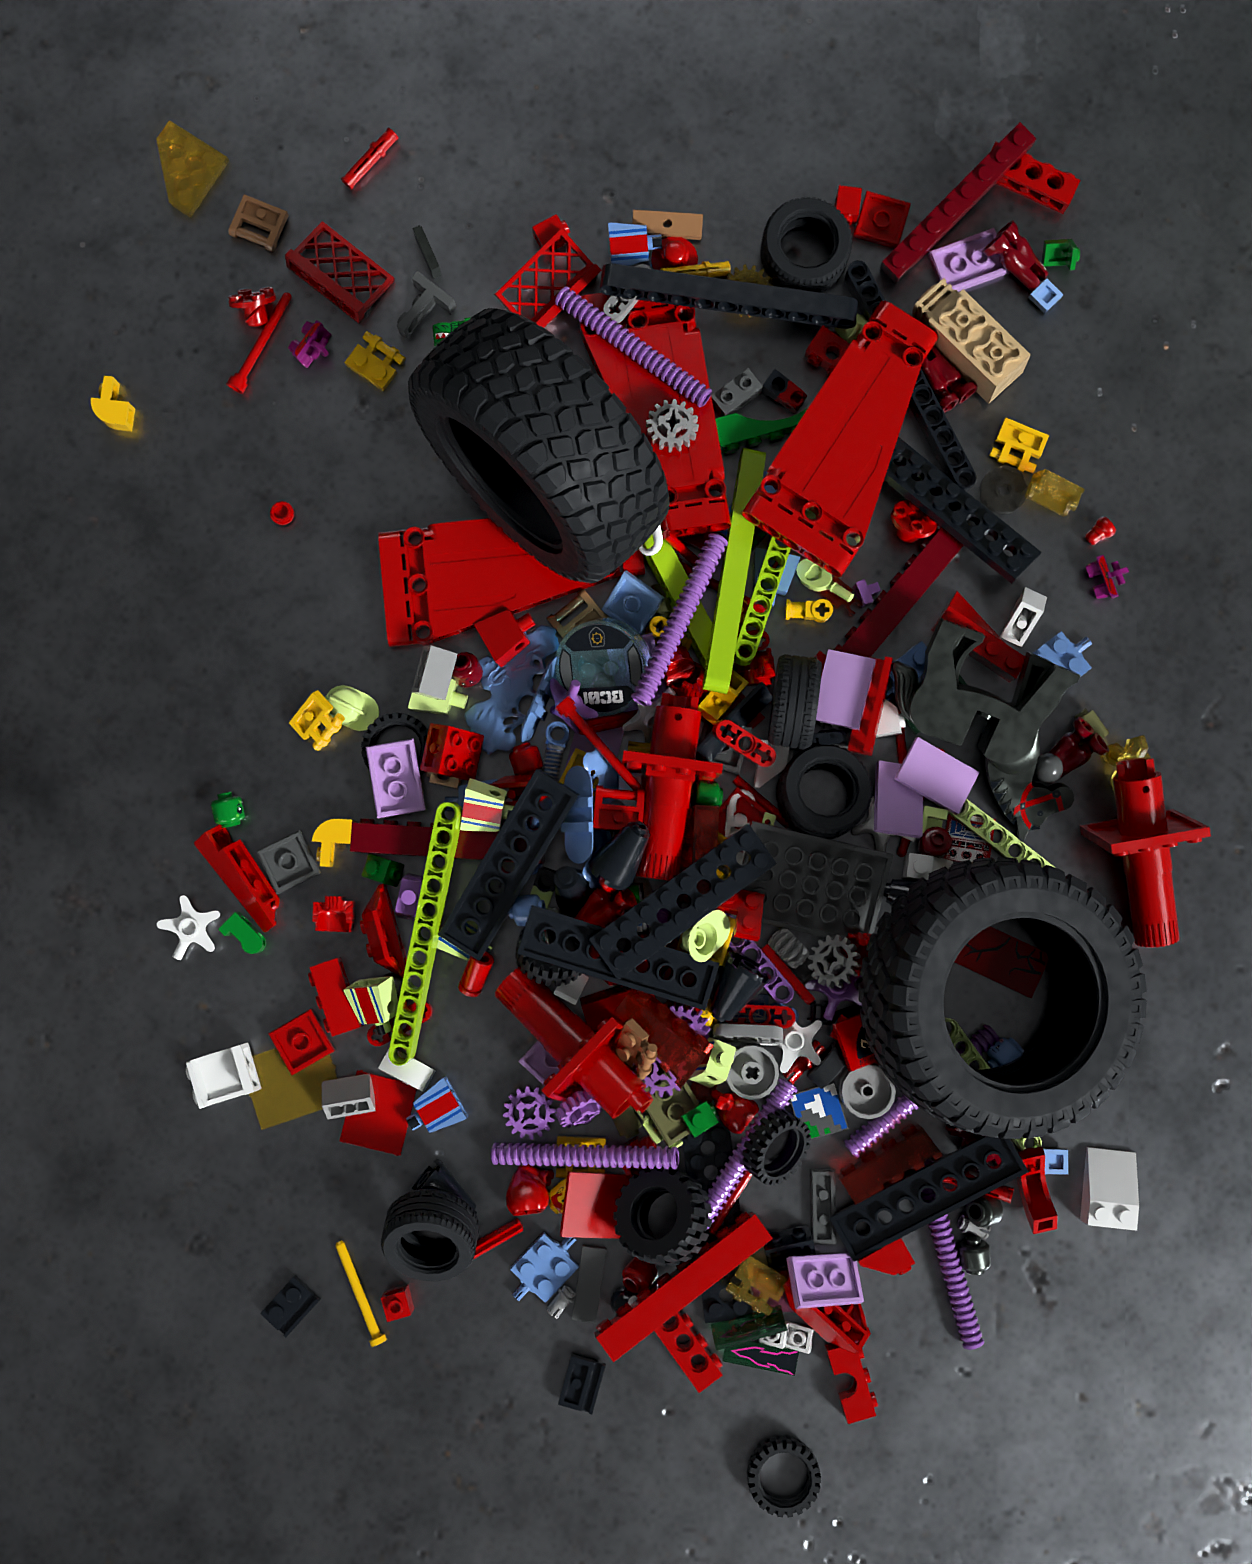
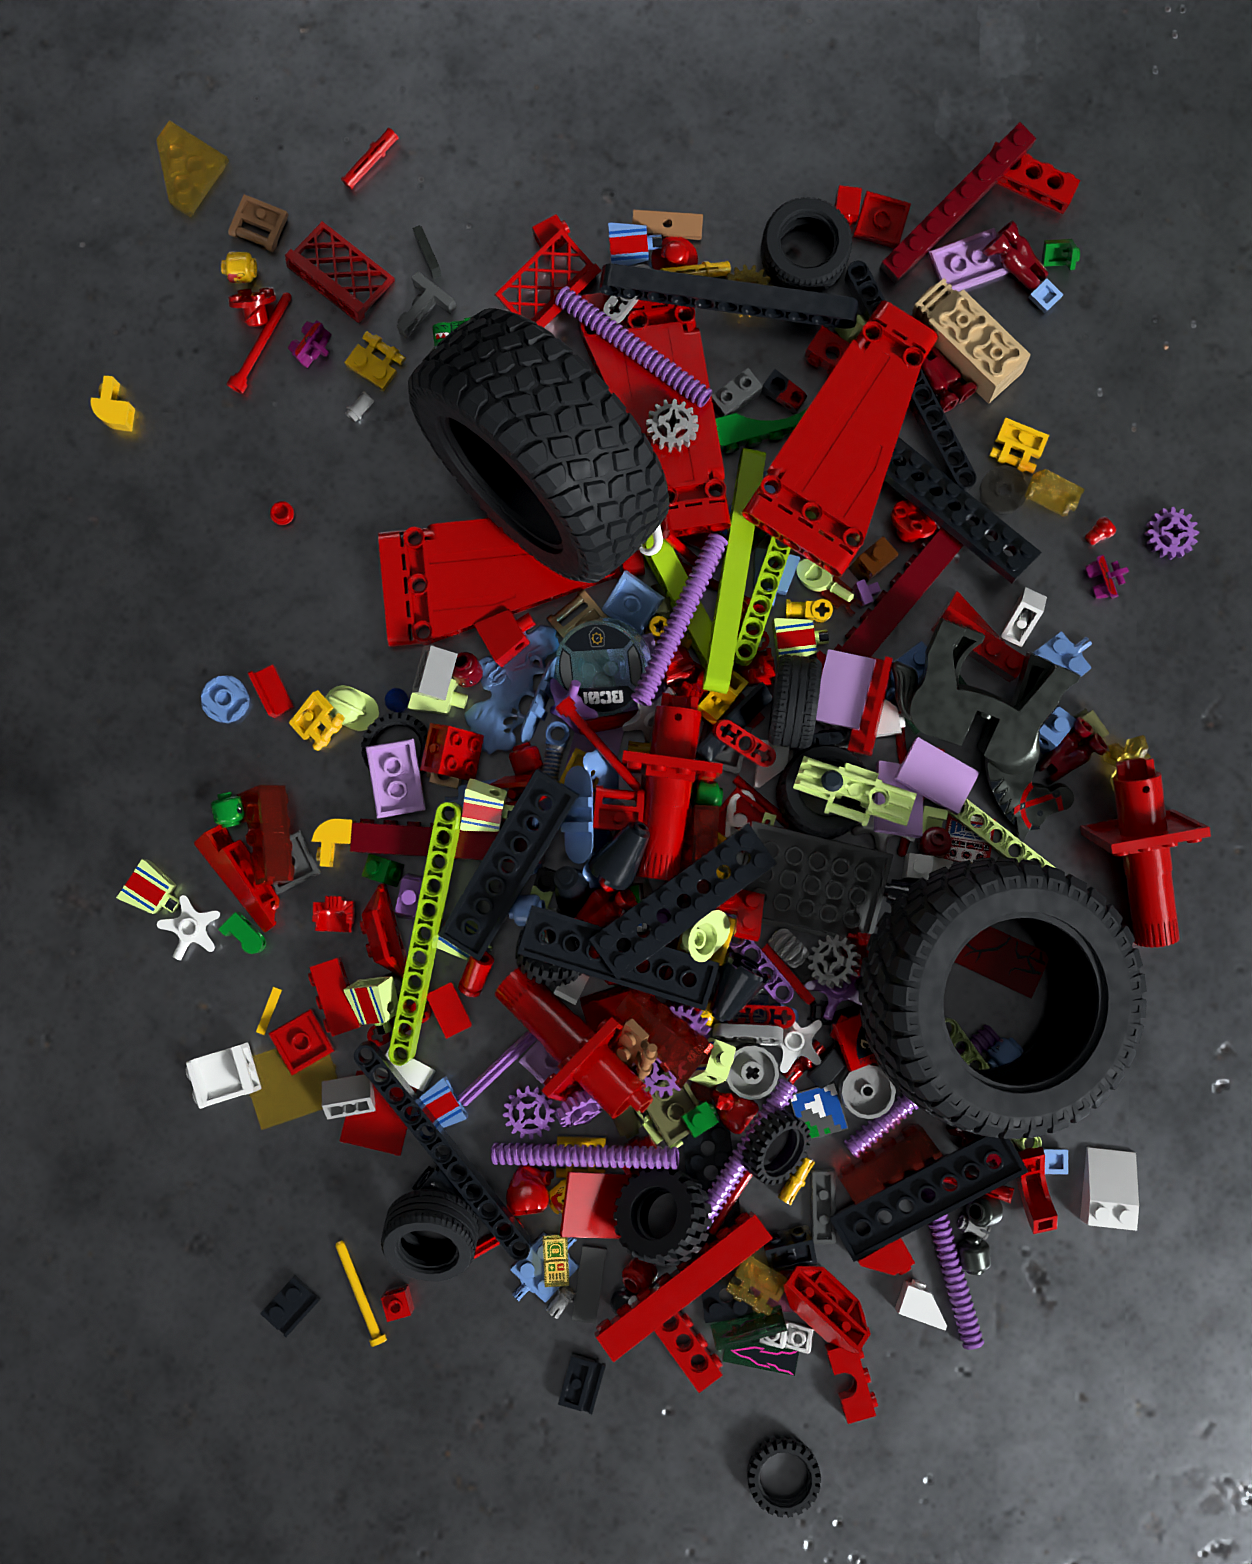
lavender tile [786,1253,864,1309] -> none
dark grey piece [1034,753,1063,783] -> none
none -> torso [116,859,180,914]
none -> medium blue tile [201,675,250,723]
none -> yellow head [221,252,257,283]
none -> clear red wedge [237,785,295,885]
none -> red panel [248,664,295,718]
none -> yellow piece [256,987,282,1035]
none -> light grey pin [345,391,374,422]
none -> black beam [354,1041,531,1261]
none -> clear blue tile [385,688,409,713]
none -> red panel [427,982,472,1039]
none -> medium lavender axle [457,1031,537,1106]
none -> clear yellow tile [543,1235,569,1287]
none -> torso [772,618,829,663]
none -> yellow pin [778,1157,815,1205]
none -> yellowish green piece [793,756,917,827]
none -> reddish brown torso [848,536,899,584]
none -> white slope [895,1279,947,1330]
none -> medium blue torso [1039,705,1076,755]
none -> medium lavender gear [1144,507,1199,560]

